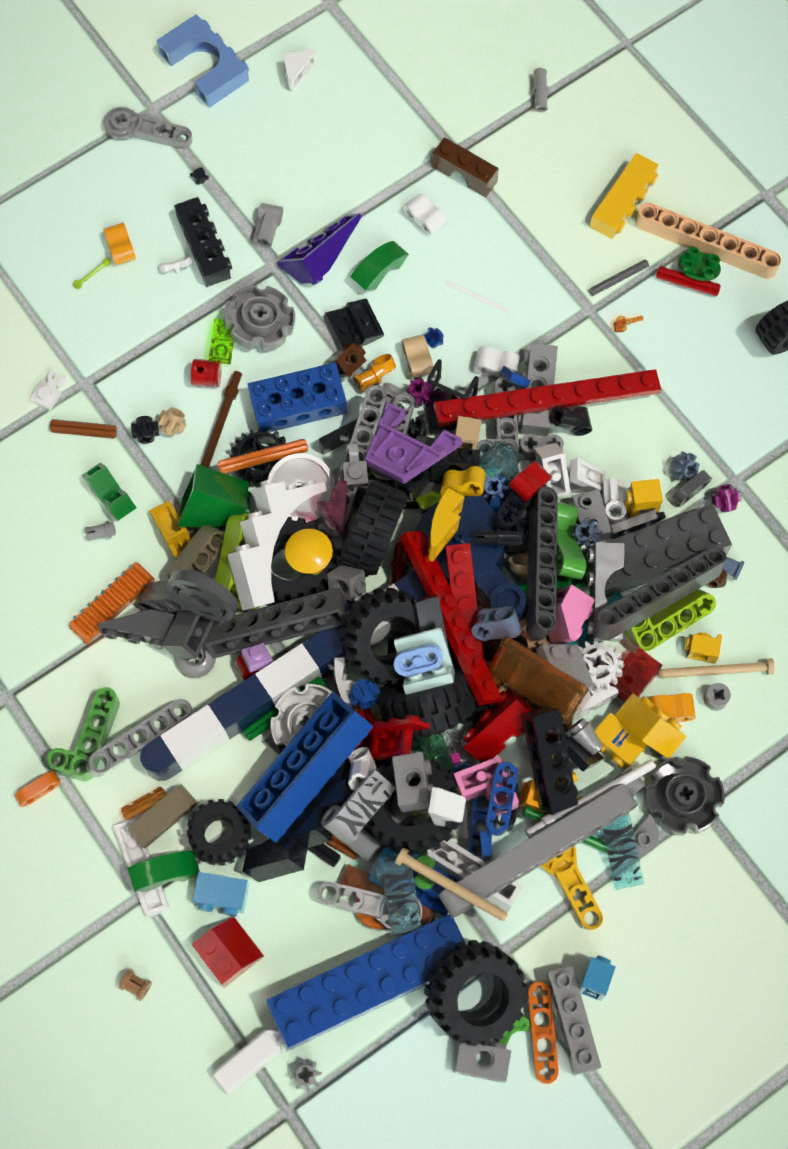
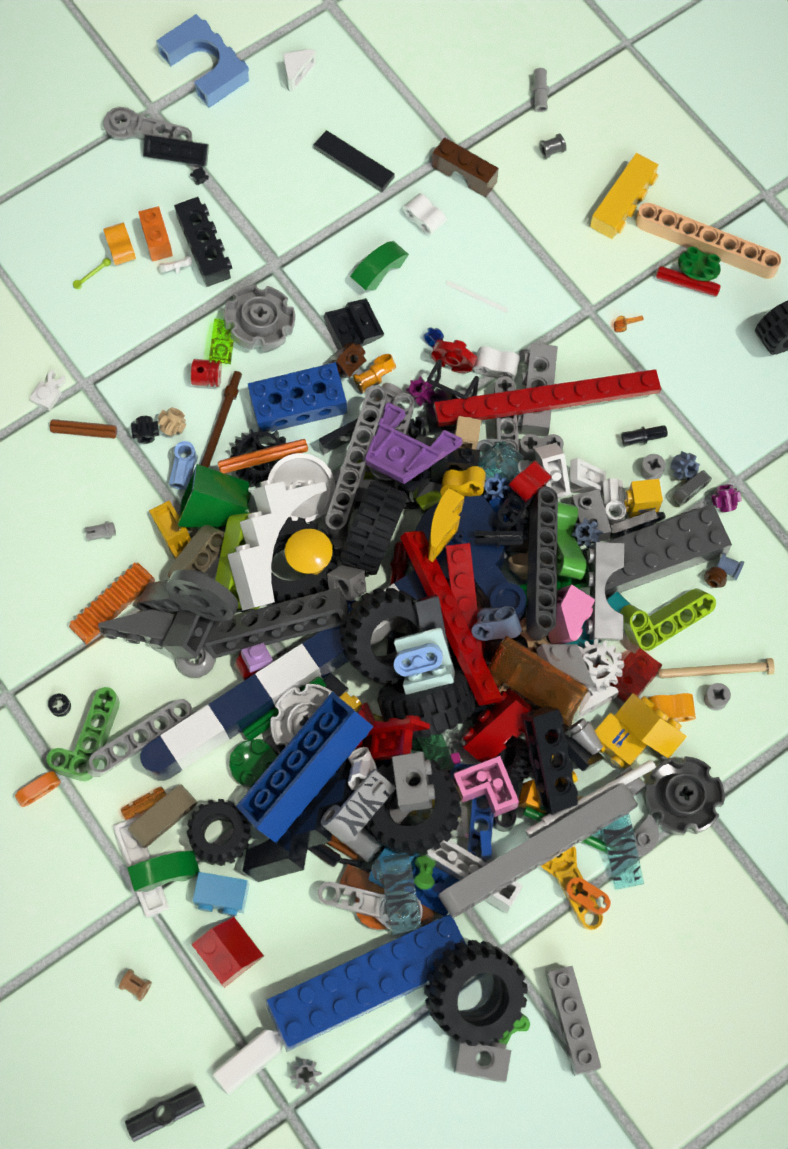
green brick [82,462,137,521] -> none
light grey piece [253,203,283,248] -> none
dark purple wedge [276,213,362,285] -> none
clear pink slope [317,480,348,533] -> none
white slope [334,658,354,708] -> none
light grey plate [343,443,368,488] -> none
blue gear [348,679,380,710] -> none
tan bar [395,847,508,921] -> none
tan axle [401,334,434,379] -> none
white slope [428,787,466,826] -> none
blue beam [486,762,518,836] -> none
blue tile [500,366,531,388] -> none
orange beam [527,981,559,1085] -> none
black piece [549,406,593,436] -> none
dark azure brick [579,955,616,1002] -> none
dark grey bar [589,259,649,296] -> none
dark grey beam [594,547,727,641] -> none
yellow brick [684,632,723,664] -> none
none -> black bush [48,693,71,717]
none -> black piece [124,1086,206,1143]
none -> orange brick [138,206,173,262]
none -> black tile [143,134,209,166]
none -> light blue piece [169,441,198,490]
none -> green dish [229,739,277,787]
none -> black tile [313,130,395,192]
none -> black hand [340,858,375,873]
none -> red plate [431,340,478,373]
none -> black tyre [495,736,532,783]
none -> dark grey bush [539,133,567,159]
none -> orange beam [565,878,611,915]
none -> black axle [621,425,668,447]
none -> light grey wheel [640,454,666,480]

